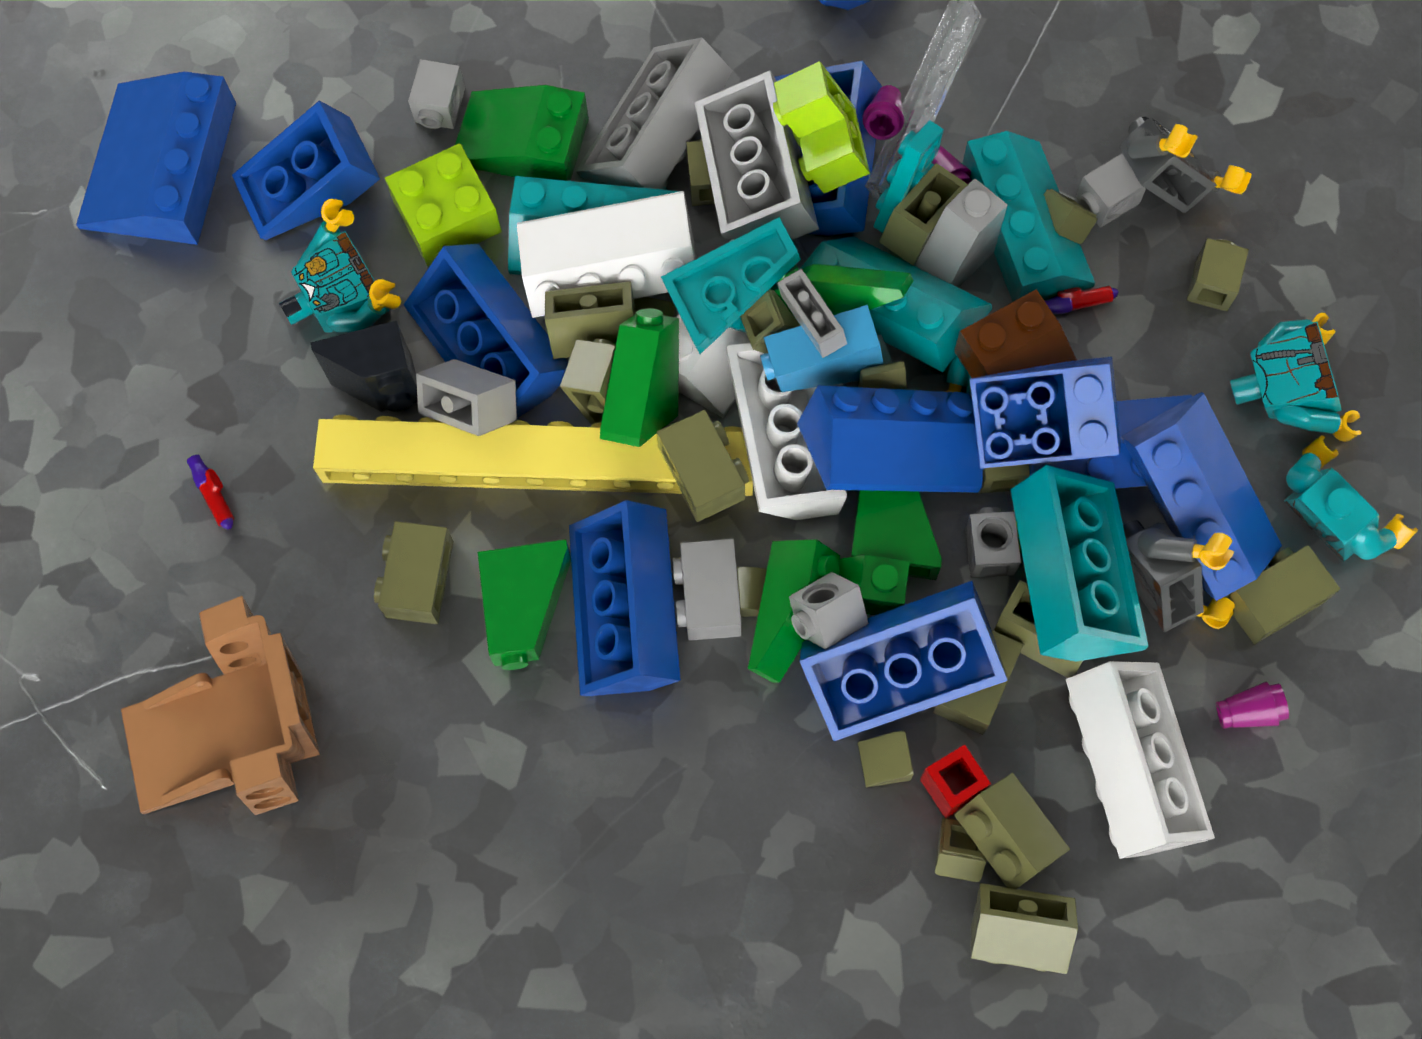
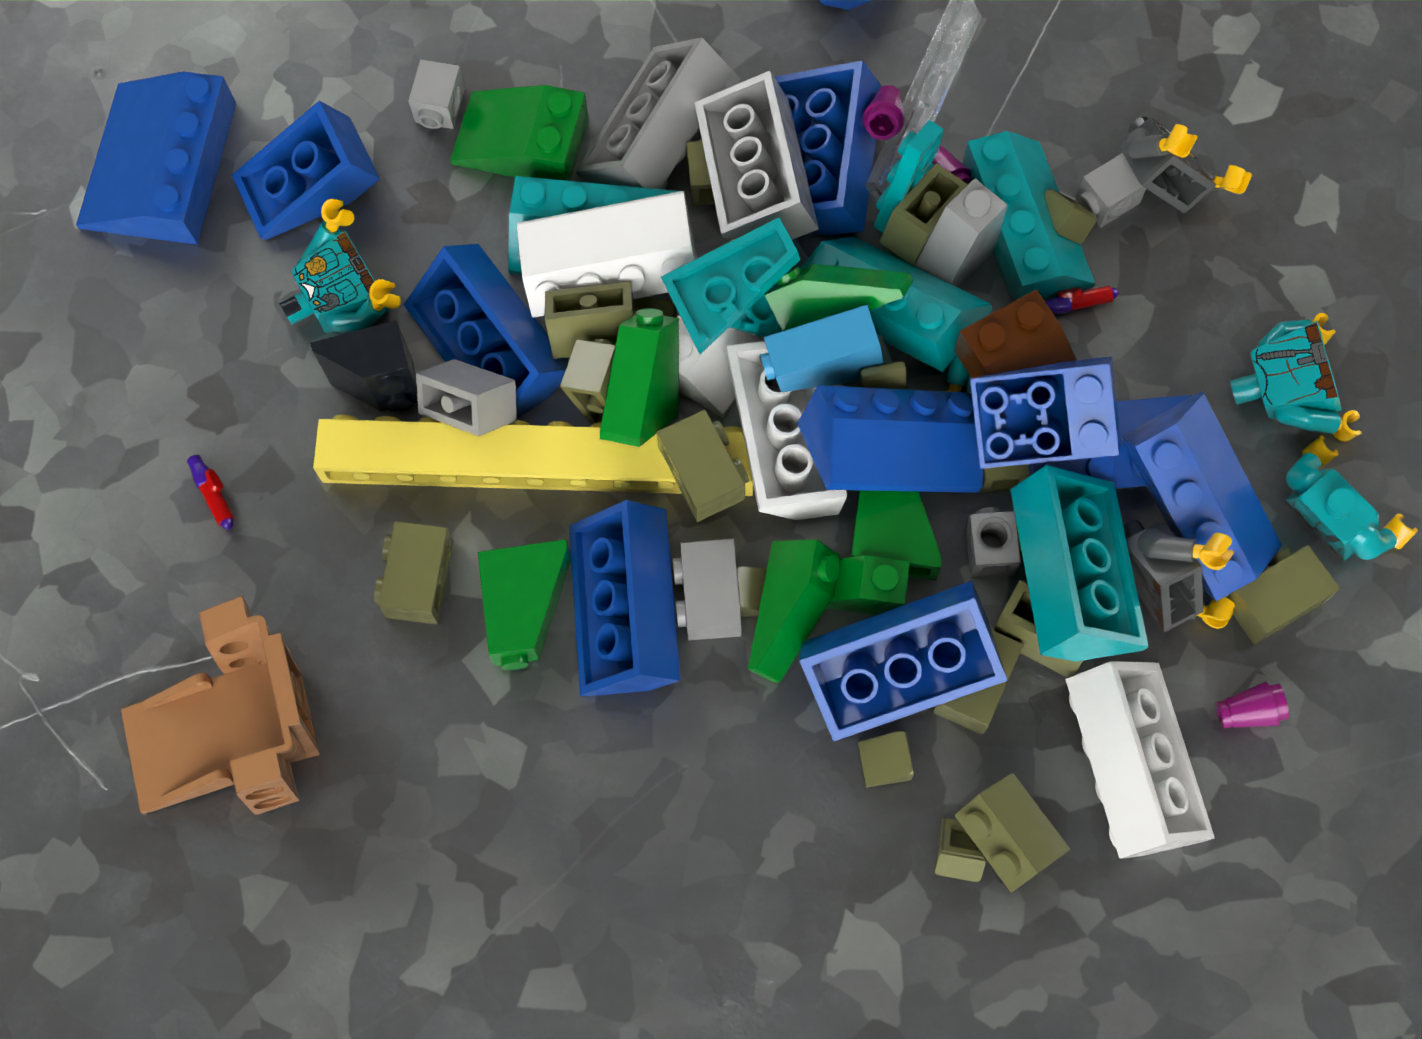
lime brick [384,143,502,267] -> none
olive slope [740,289,800,353] -> none
lime brick [773,61,870,194] -> none
light grey piece [777,269,847,358] -> none
light grey brick [789,572,869,650] -> none
red brick [920,744,991,819] -> none
brick [971,883,1078,974] -> none
olive brick [1186,238,1249,311] -> none

